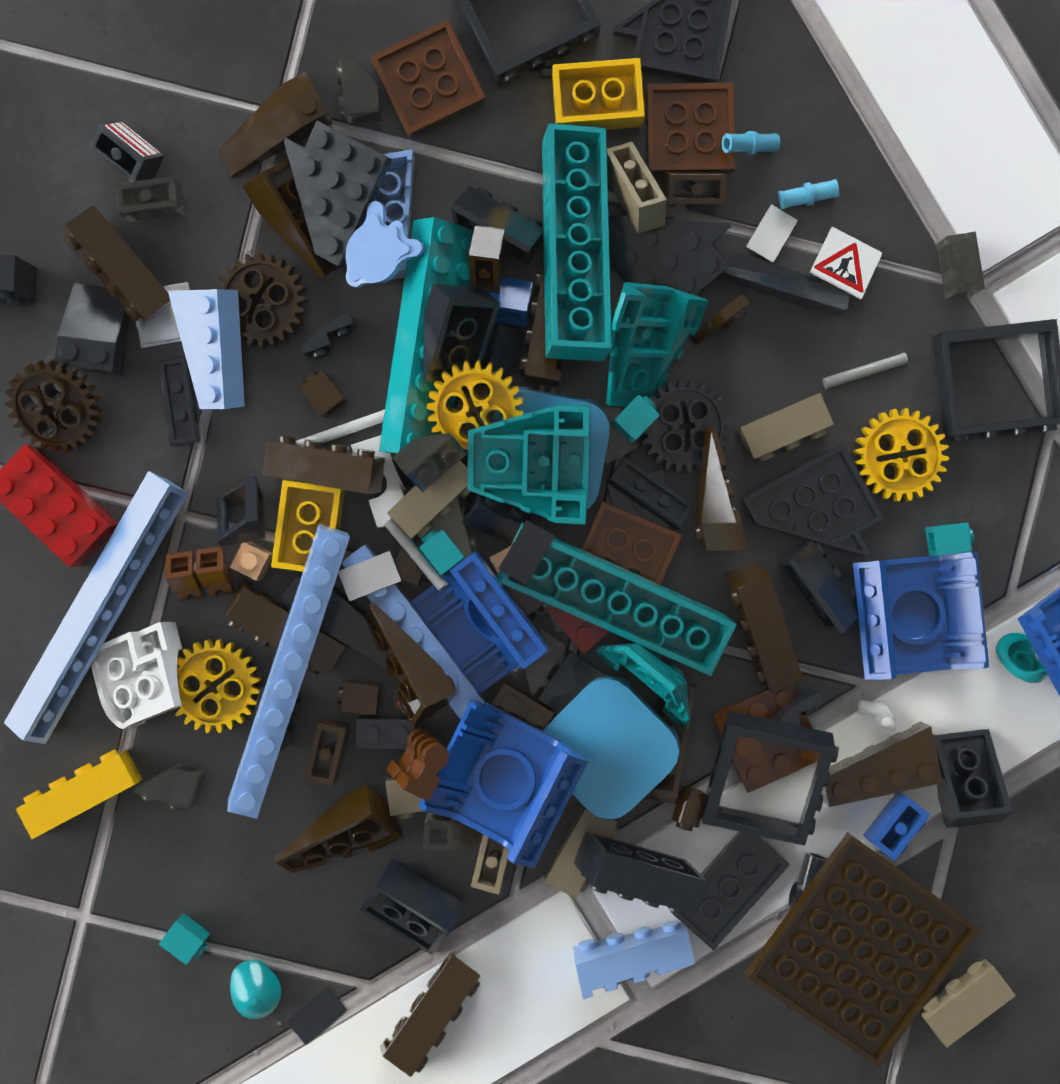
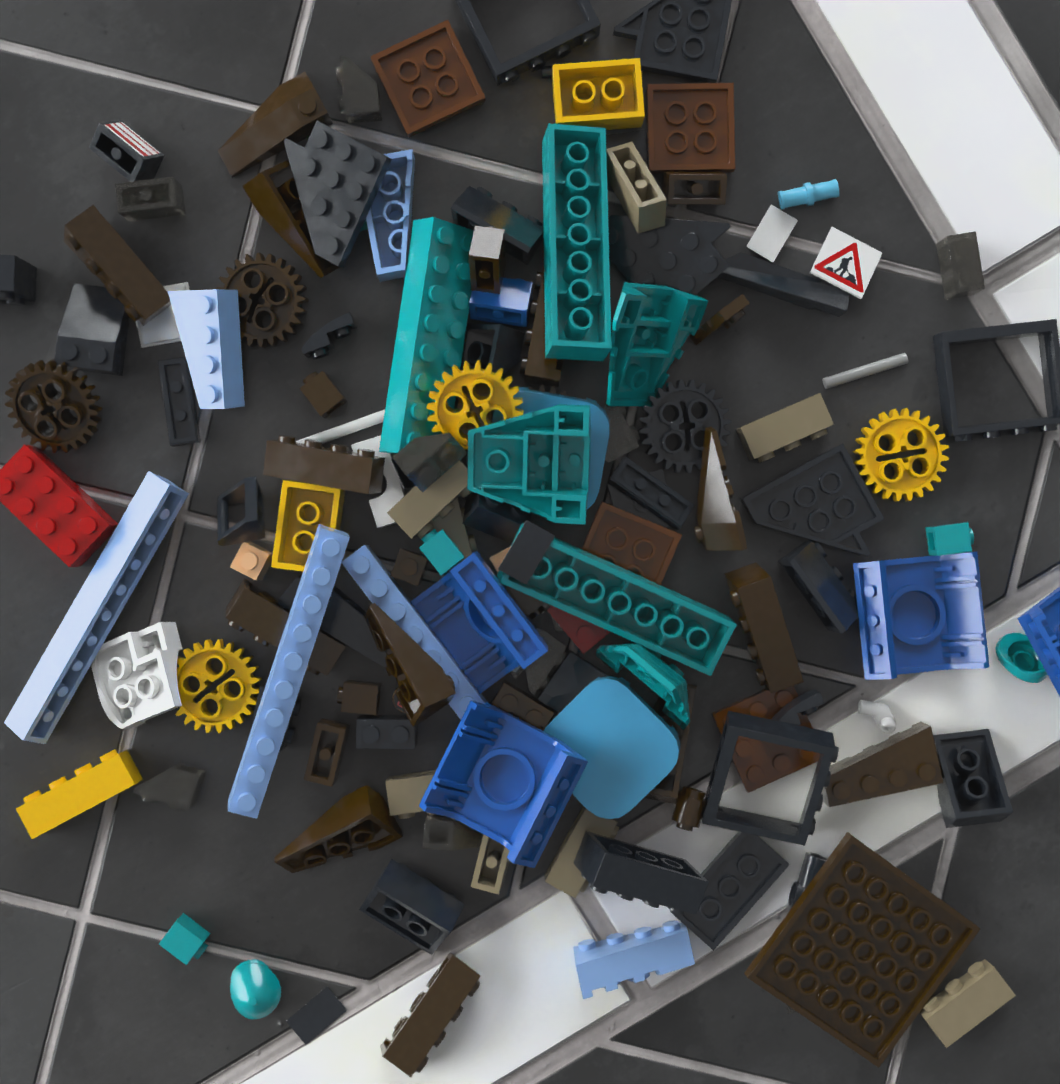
reddish brown legs [165,546,235,601] -> none
white sticker [338,551,401,601] -> none
light blue tile [346,201,424,288] -> none
light grey bar [384,518,448,592] -> none
reddish brown legs [386,728,449,801] -> none
black slope [423,284,500,382] -> none
teal brick [610,394,660,443] -> none
medium azure pin [722,131,781,155] -> none
blue brick [863,792,930,861] -> none

